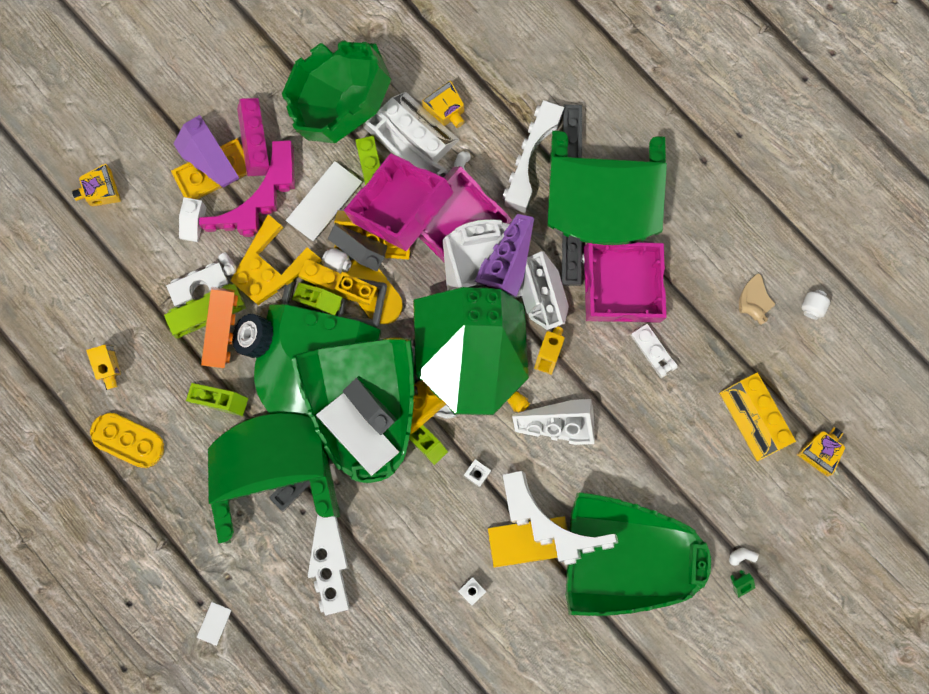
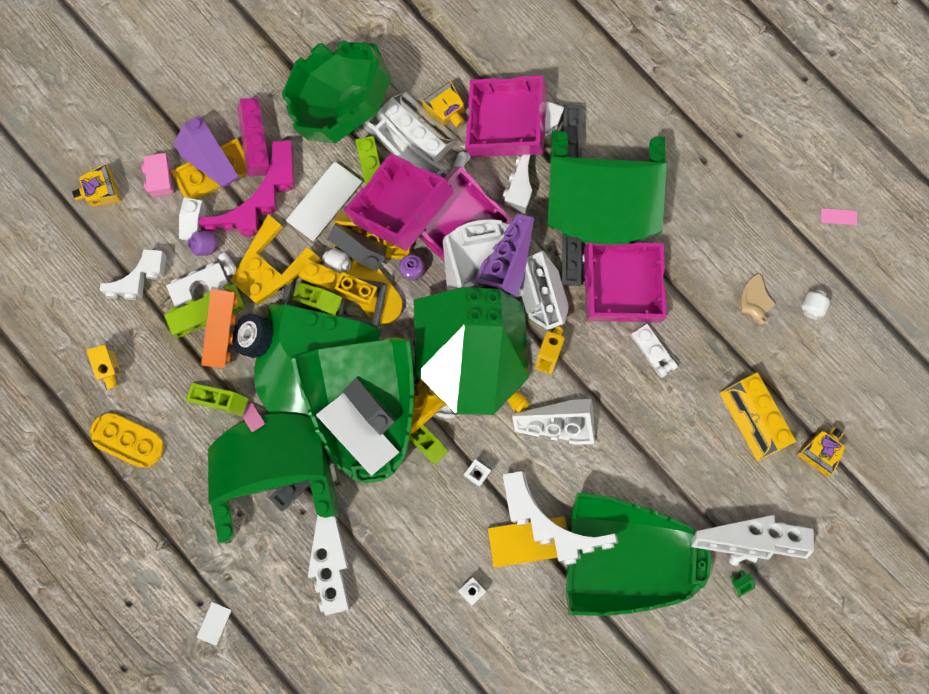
none -> white arch [100,249,166,300]
none -> bright pink brick [141,153,174,198]
none -> medium lavender head [187,231,217,256]
none -> bright pink sticker [243,402,265,432]
none -> medium lavender head [399,254,424,281]
none -> dark pink tile [465,75,547,157]
none -> white brick [691,515,814,560]
none -> bright pink sticker [821,208,857,225]

